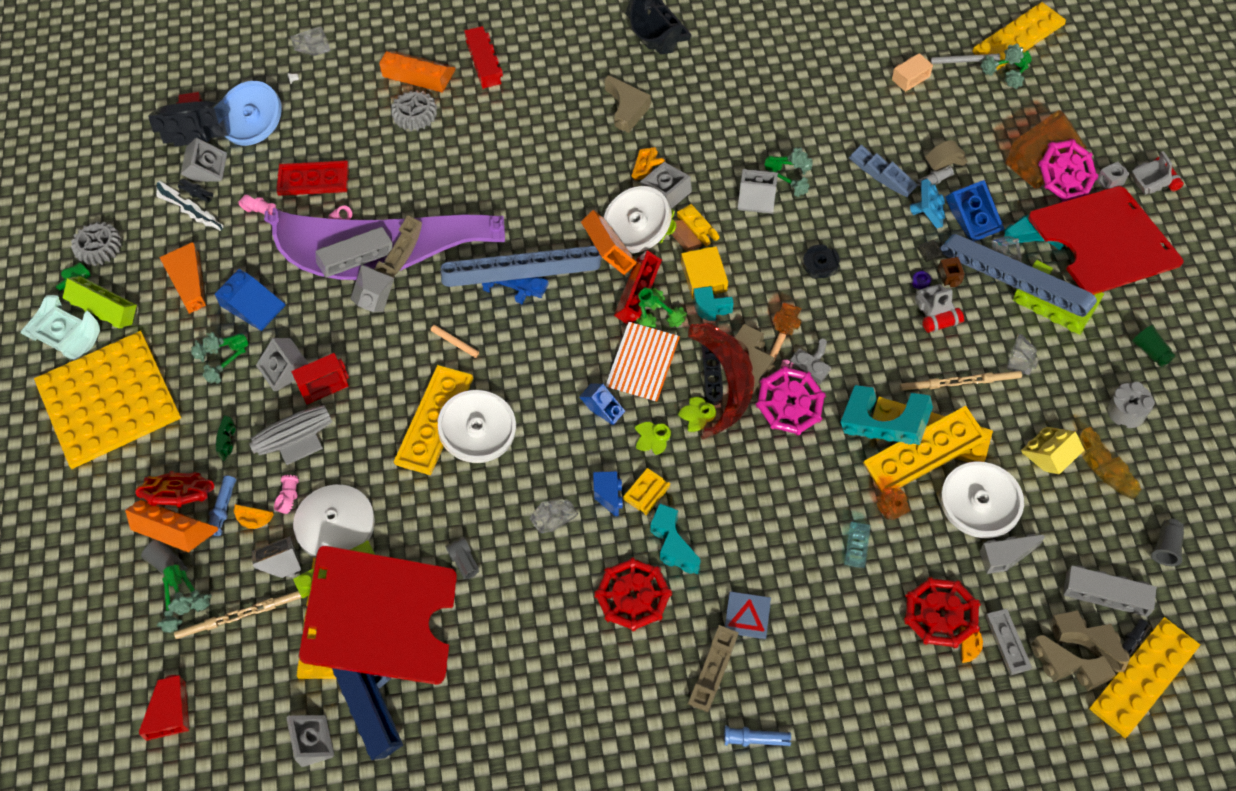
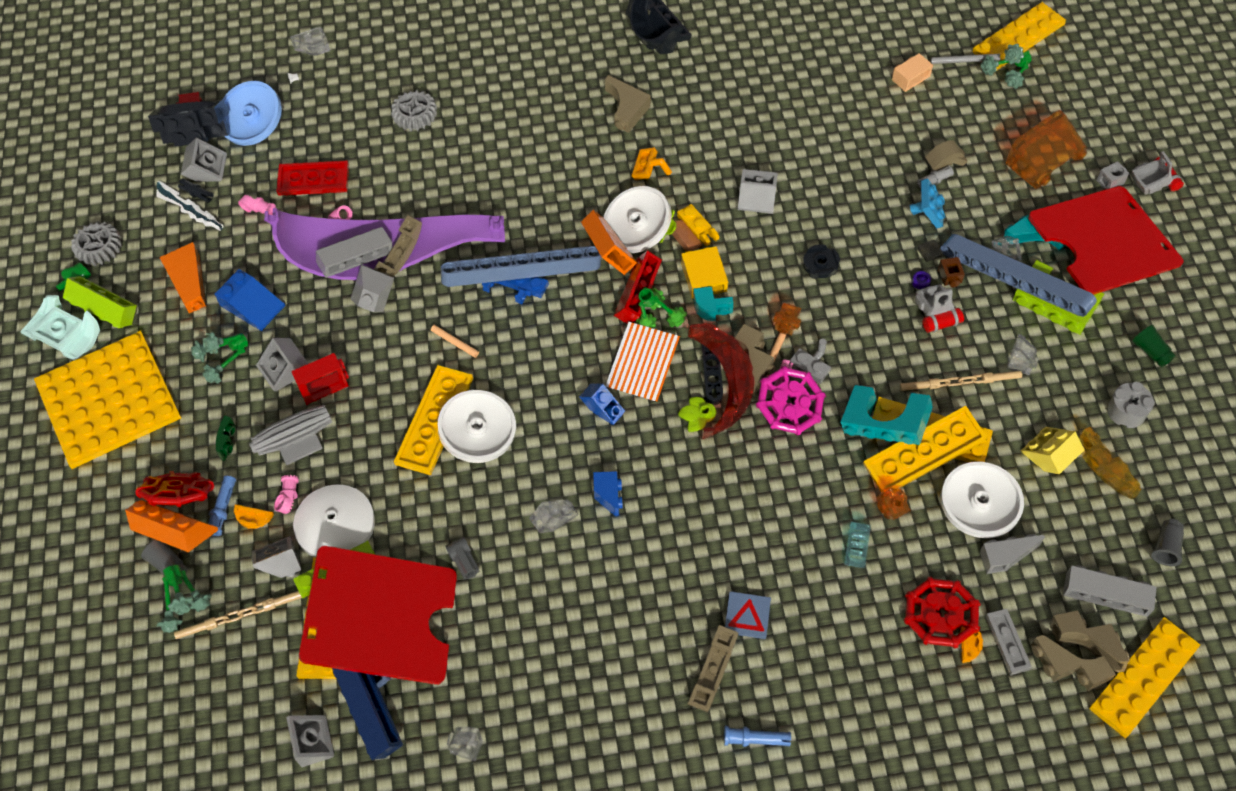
red slope [139,675,190,741] -> none
orange slope [379,51,456,93] -> none
red brick [464,26,503,89] -> none
red plate [594,557,672,631] -> none
yellow plate [623,468,670,516] -> none
lime plate [635,422,671,455] -> none
light grey slope [640,162,692,209] -> none
teal arch [651,504,701,574] -> none
sand green plant [765,148,813,197] -> none
sand blue slope [849,145,918,197] -> none
blue slope [945,180,1005,242] -> none
dark pink plate [1038,139,1098,202] -> none
black pin [1122,619,1151,659] -> none
none -> clear slope [447,727,483,761]

